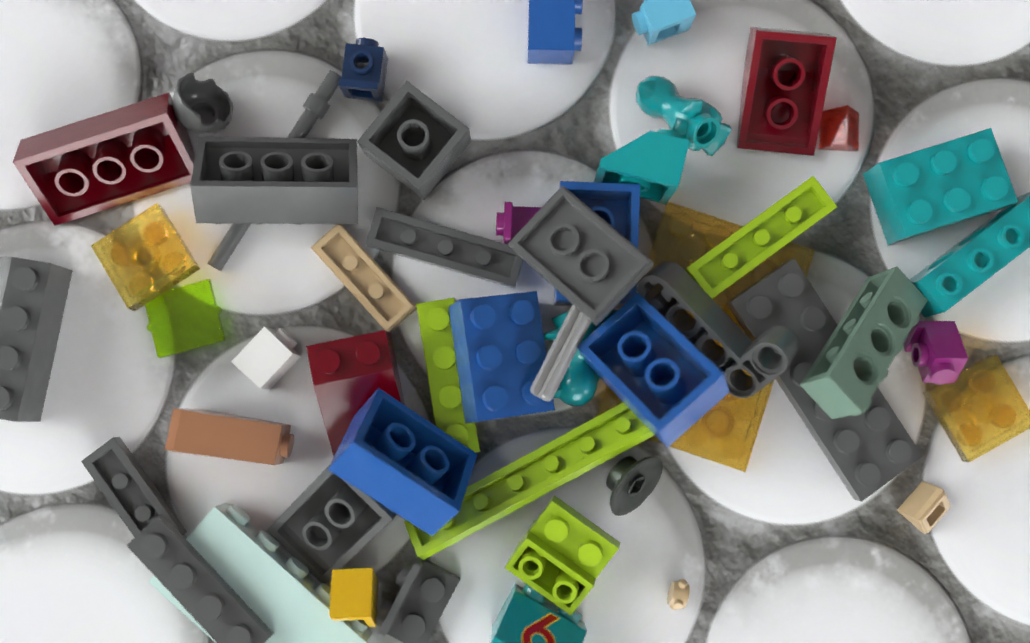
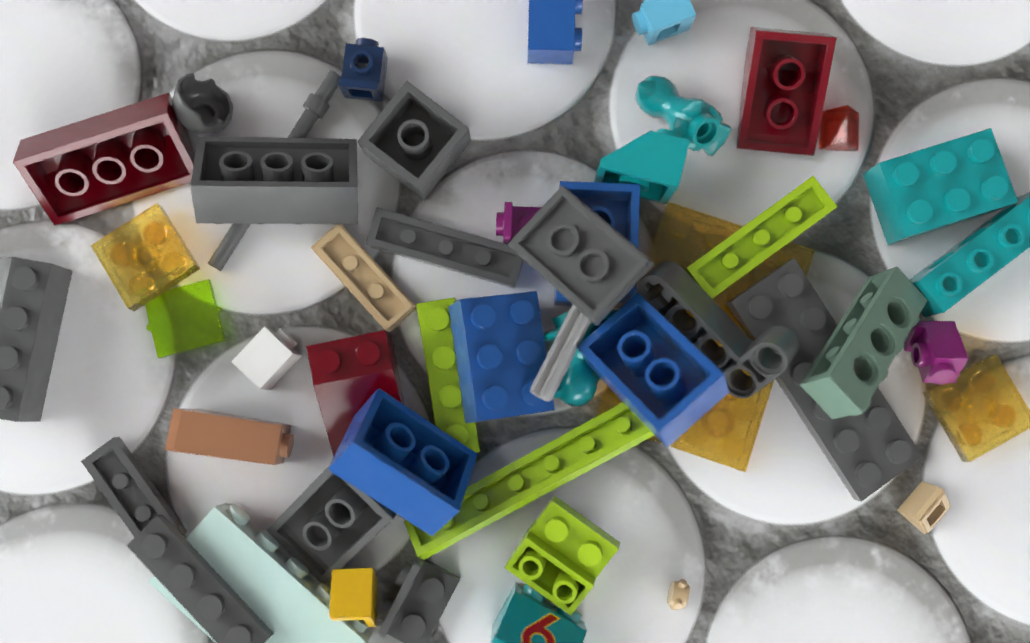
pearl dark grey piece [606,456,663,516] -> none

